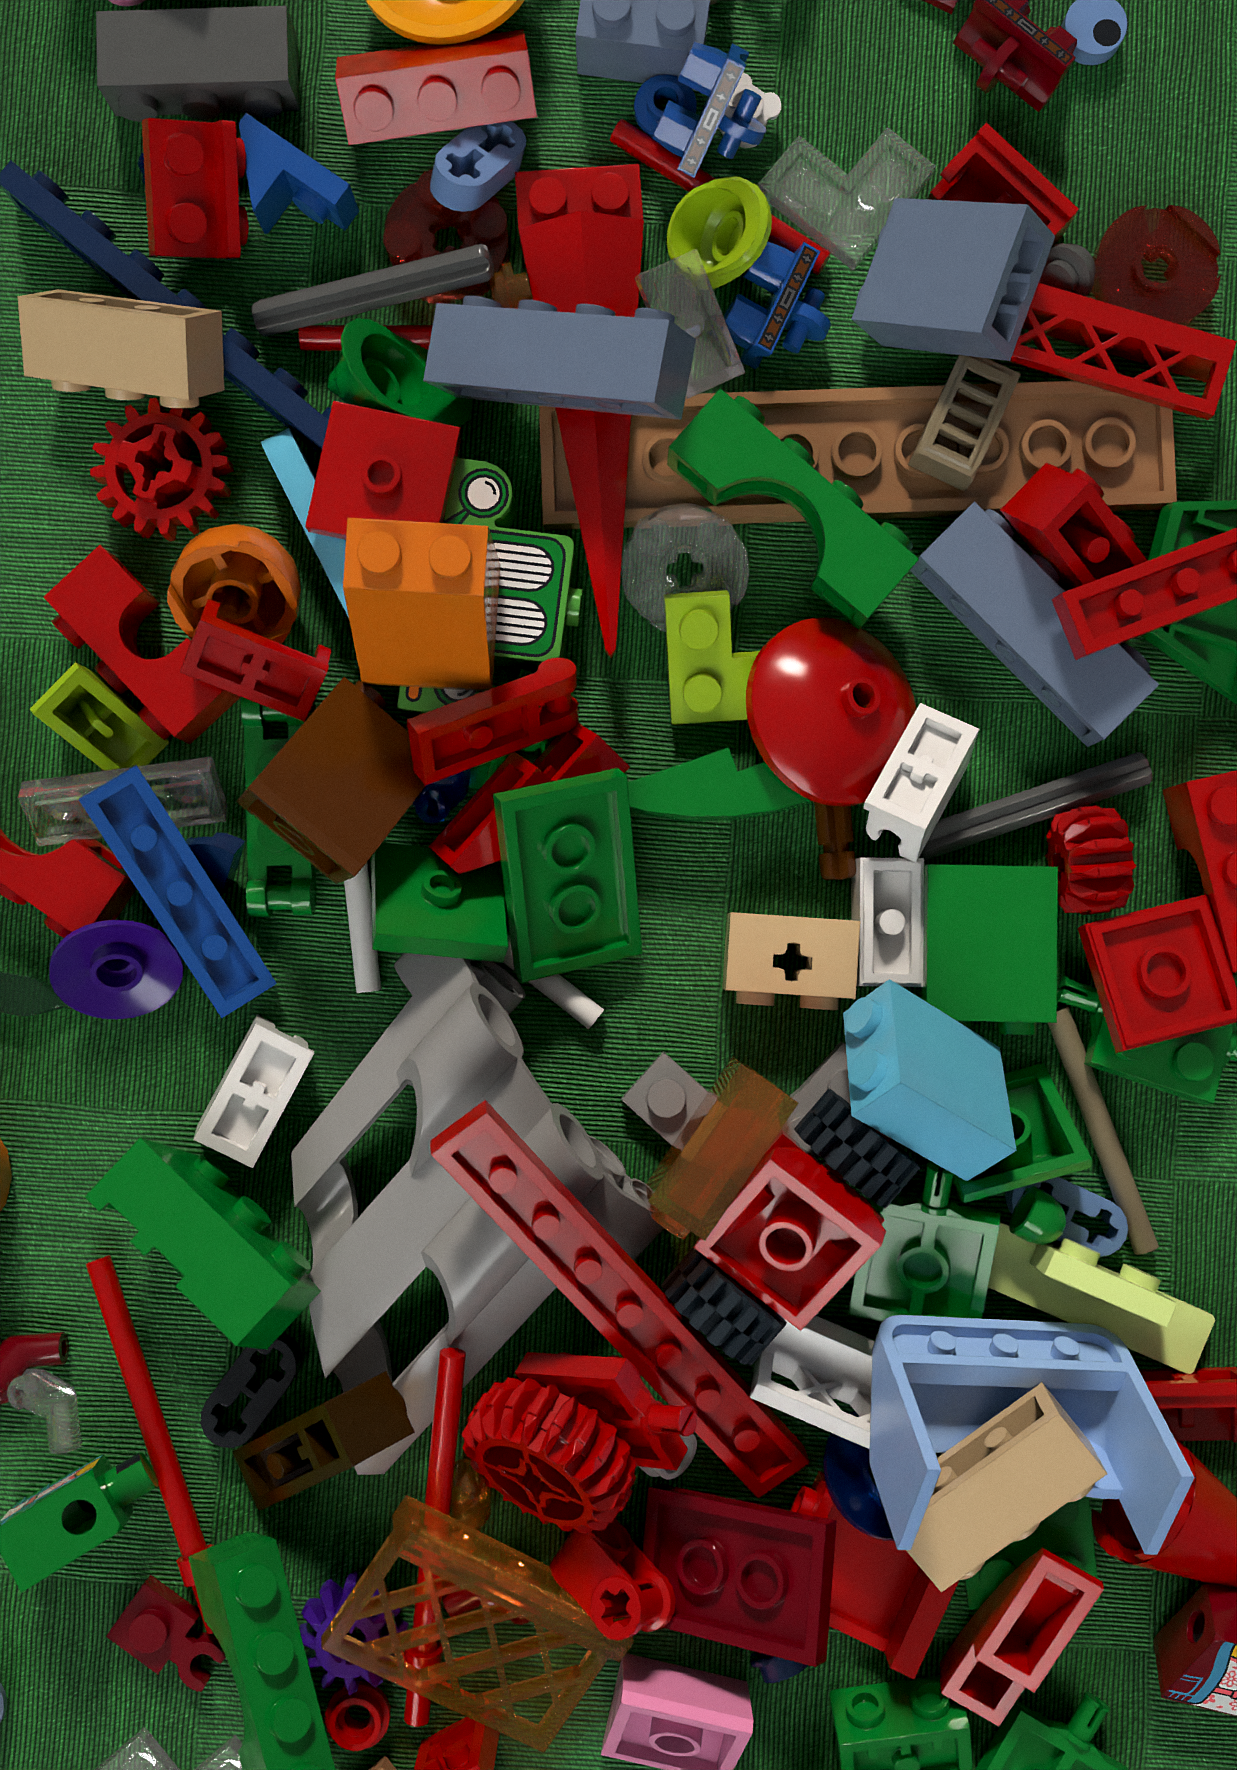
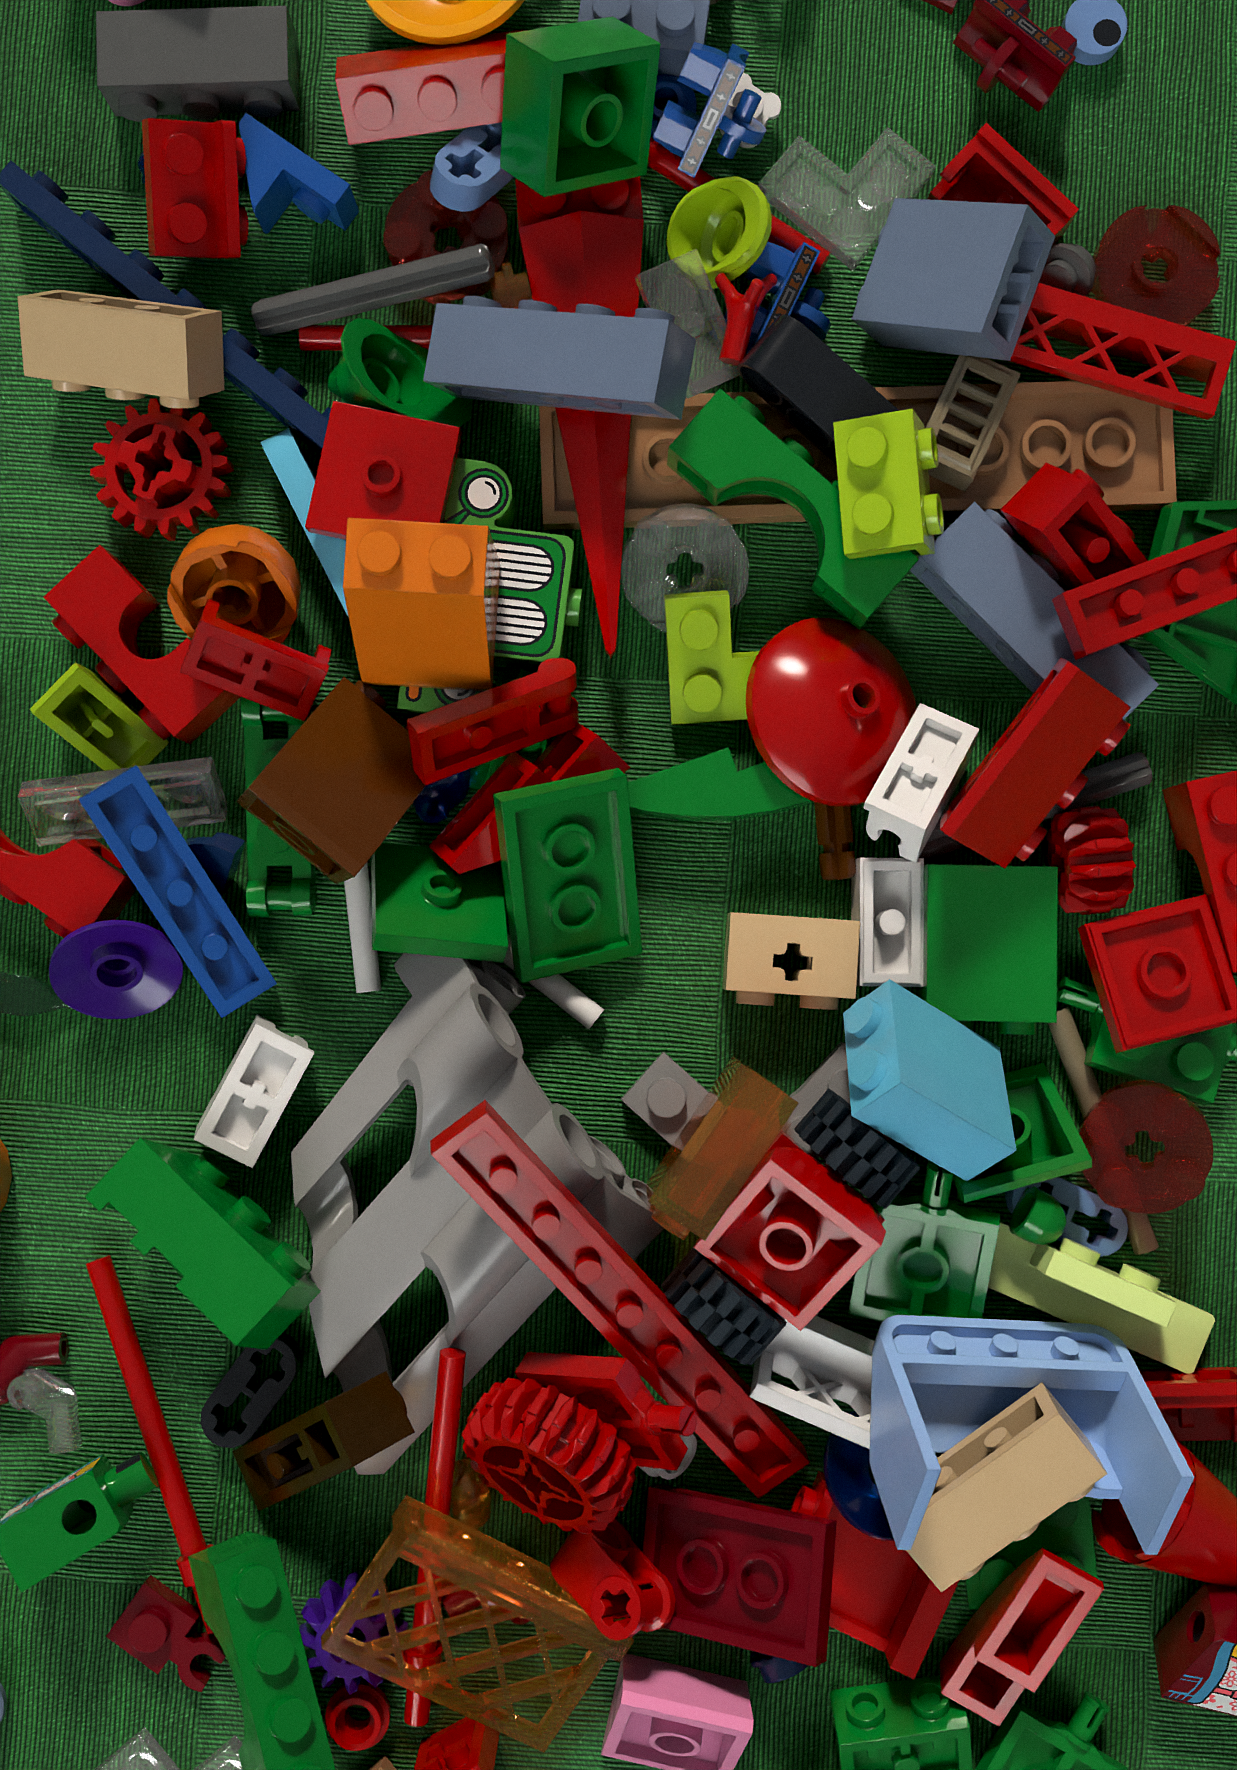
none -> green brick [500,16,661,197]
none -> red bar [715,273,777,366]
none -> black beam [737,314,899,465]
none -> lime bracket [833,408,944,559]
none -> red slope [940,658,1131,868]
none -> clear red plate [1079,1080,1214,1214]

